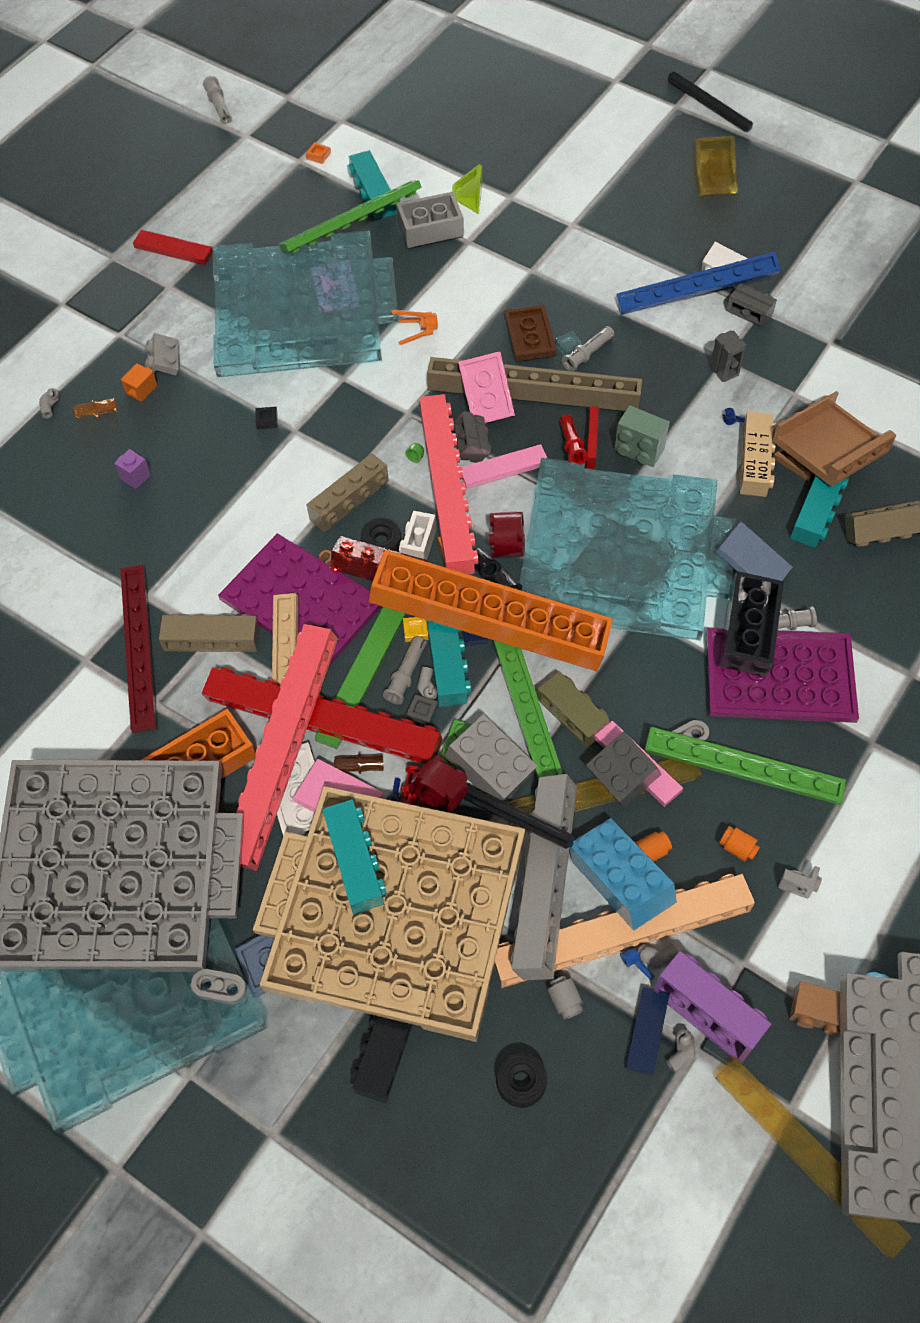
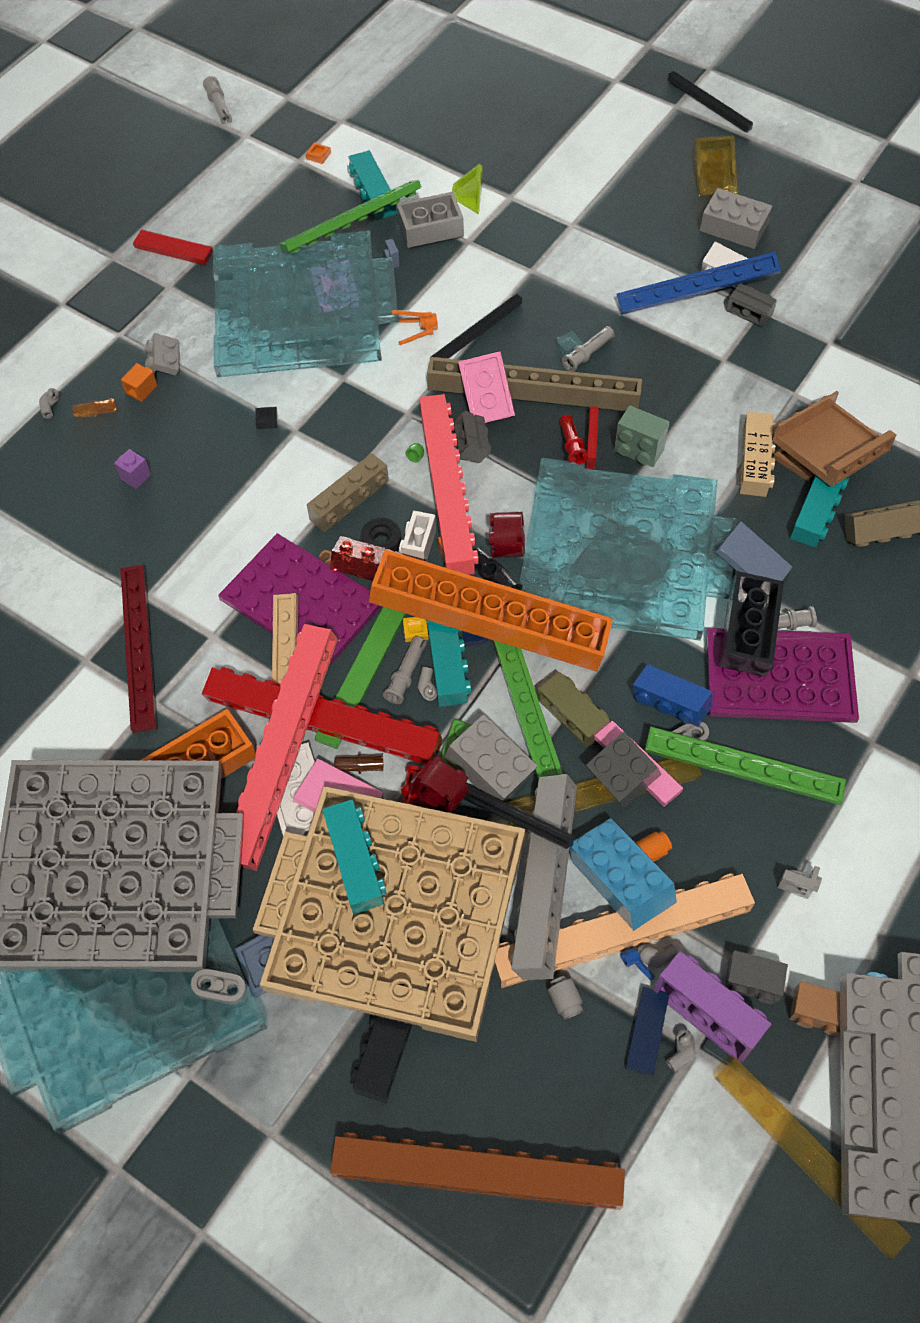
dark tan brick [159,614,260,652] -> none
clear blue hand [386,778,401,802] -> none
dark grey plate [406,694,438,726] -> none
bright pink tile [462,444,549,489] -> none
black tyre [496,1052,547,1108] -> none
reddish brown plate [504,305,557,361] -> none
dark grey brick [710,330,746,382] -> none
orange brick [719,826,760,862] -> none
clear blue hand [722,408,745,425] -> none
none -> dark orange brick [330,1133,625,1210]
none -> sand blue plate [383,238,400,269]
none -> black axle [430,293,522,359]
none -> blue brick [633,664,713,727]
none -> light grey brick [700,188,773,249]
none -> dark grey brick [725,950,788,1004]

